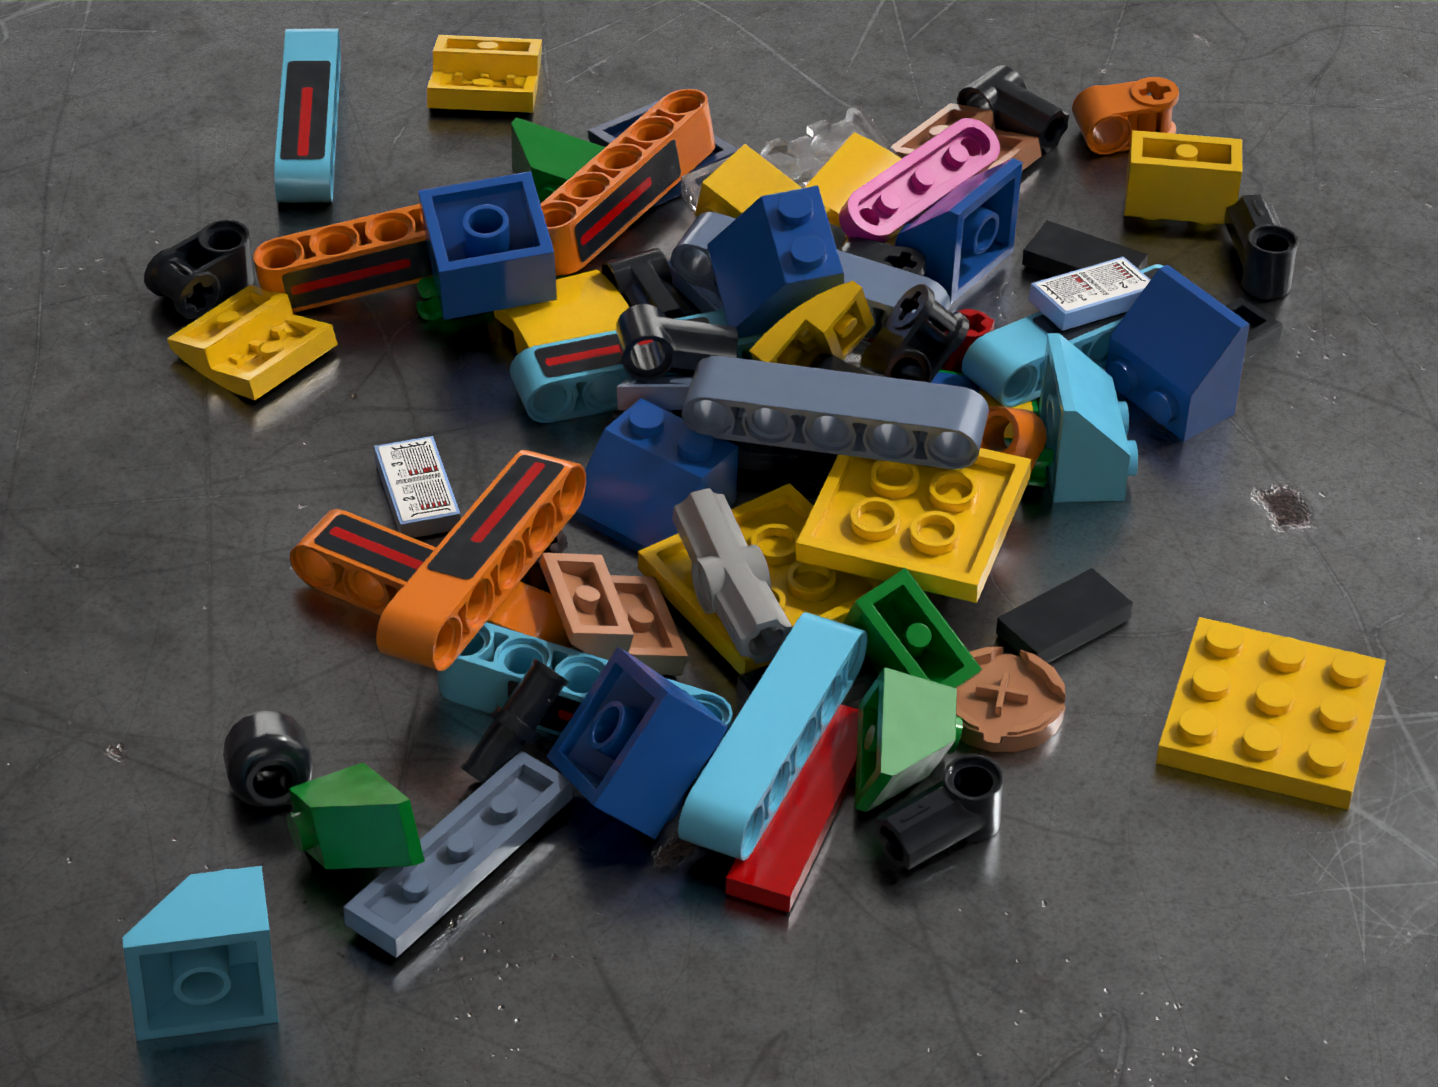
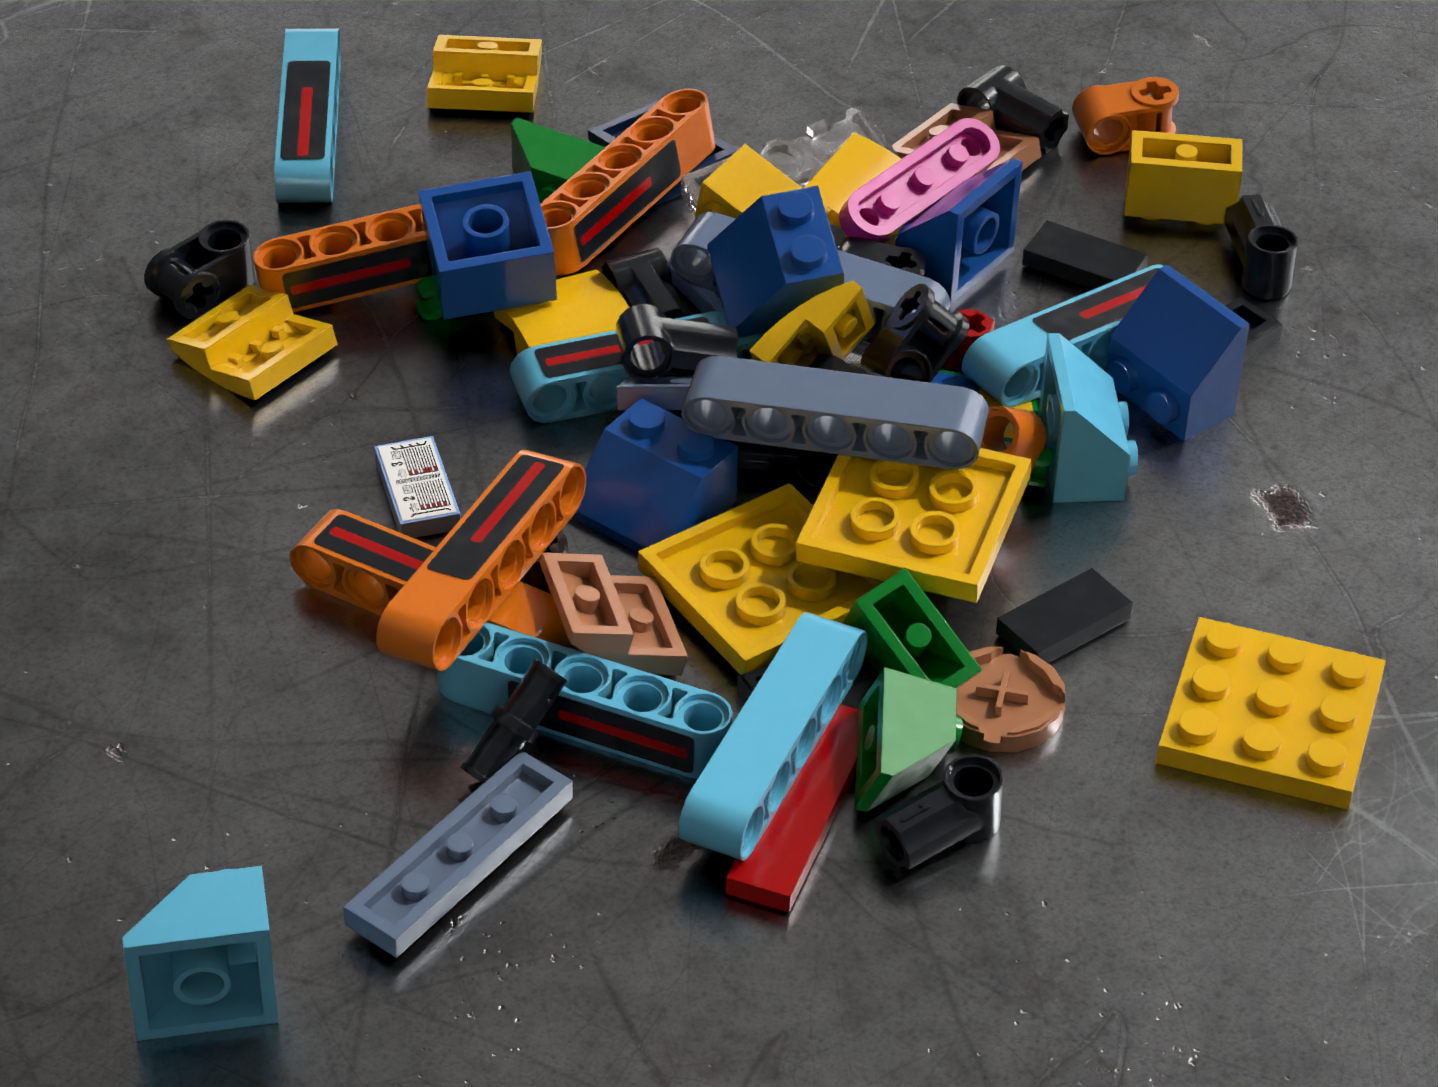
black head [223,711,314,809] -> none
green slope [287,762,425,869] -> none
blue slope [546,647,728,839] -> none
light grey piece [672,488,793,664] -> none
tile [1028,257,1150,331] -> none

